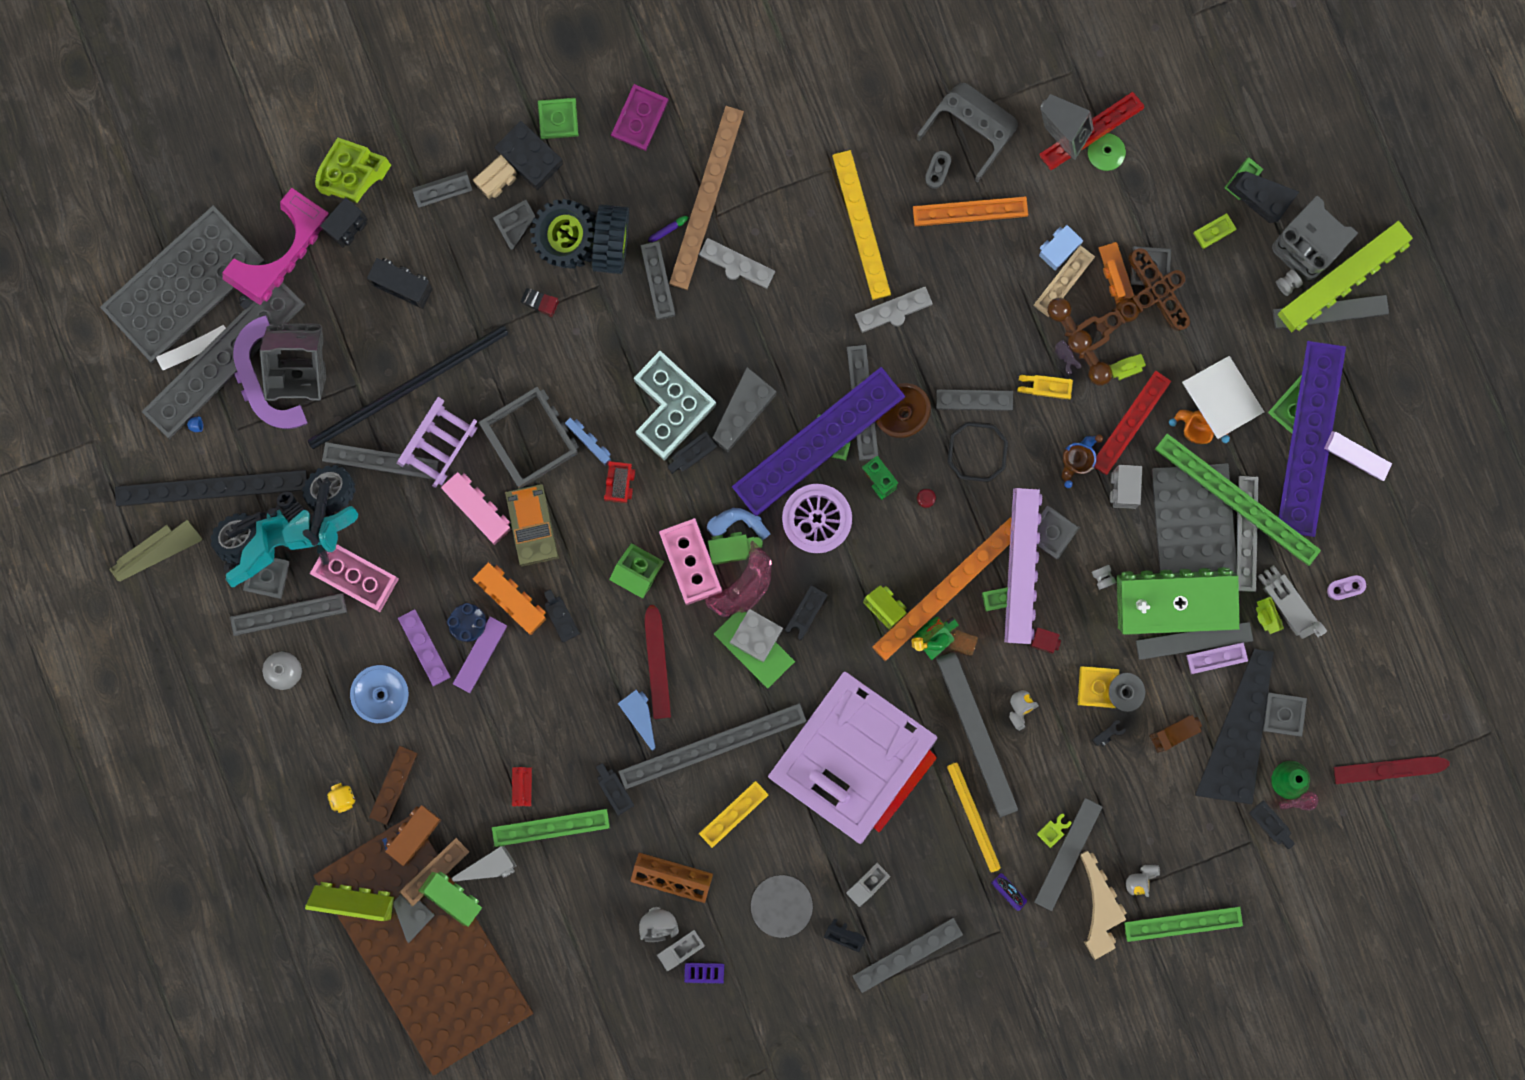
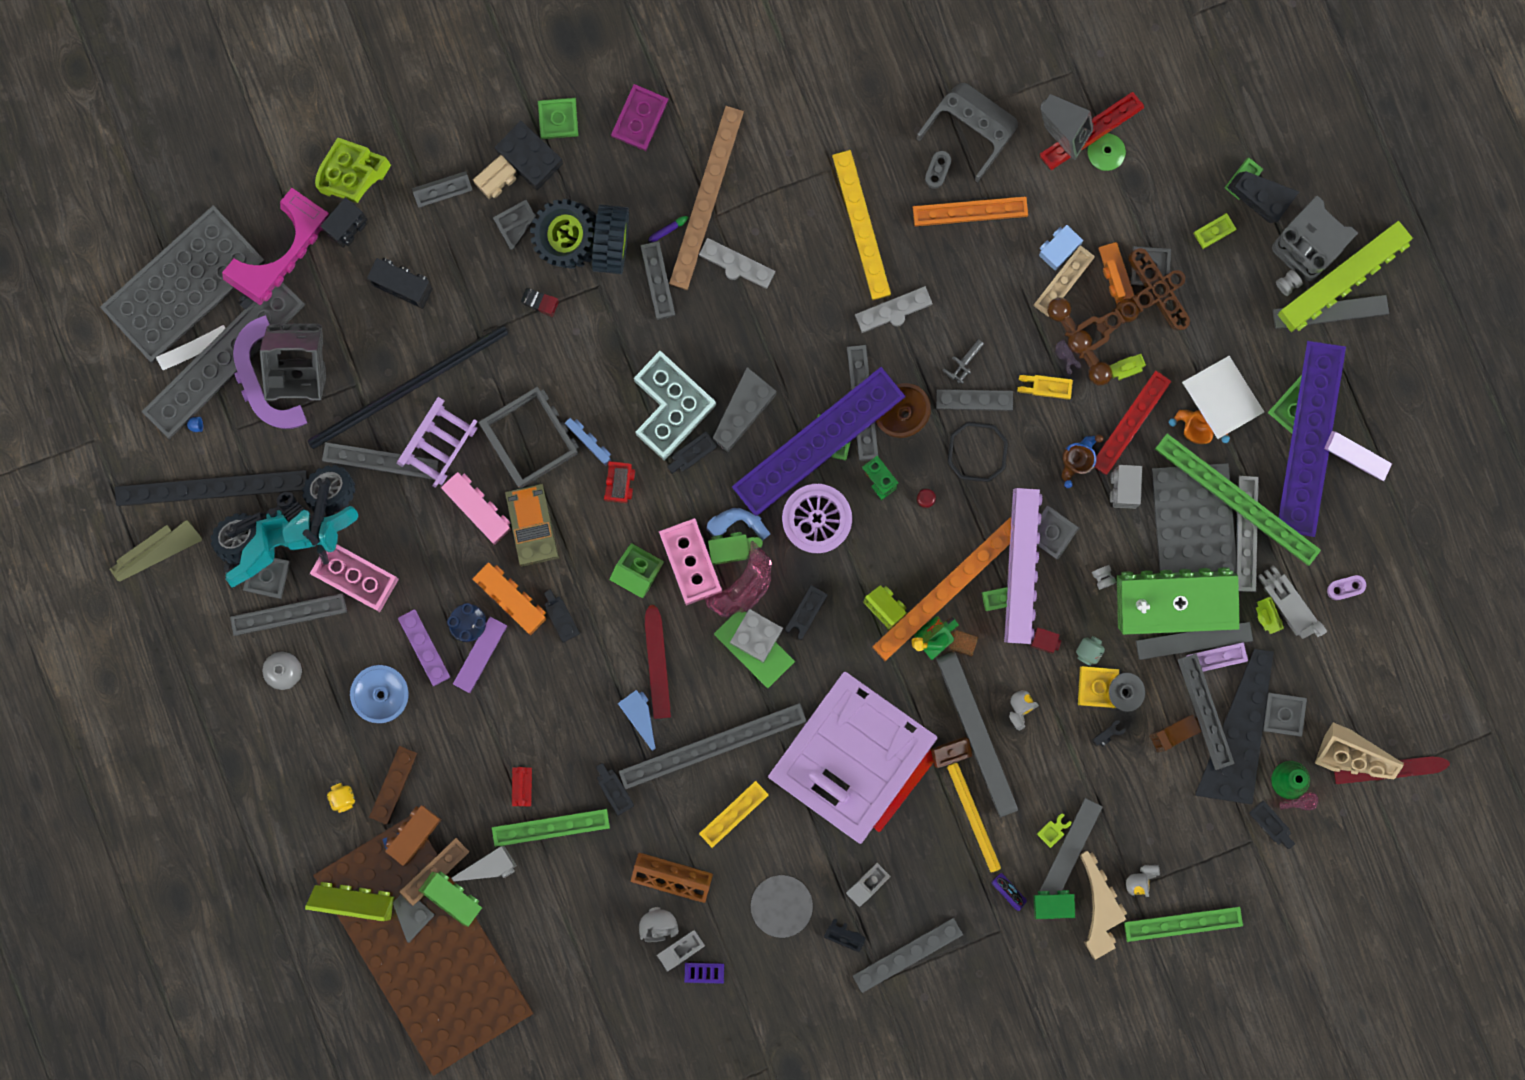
none -> reddish brown plate [931,737,972,768]
none -> dark grey piece [942,339,984,384]
none -> green brick [1033,890,1075,919]
none -> sand green head [1076,636,1105,666]
none -> dark grey plate [1178,653,1234,770]
none -> tan wedge [1315,722,1404,779]

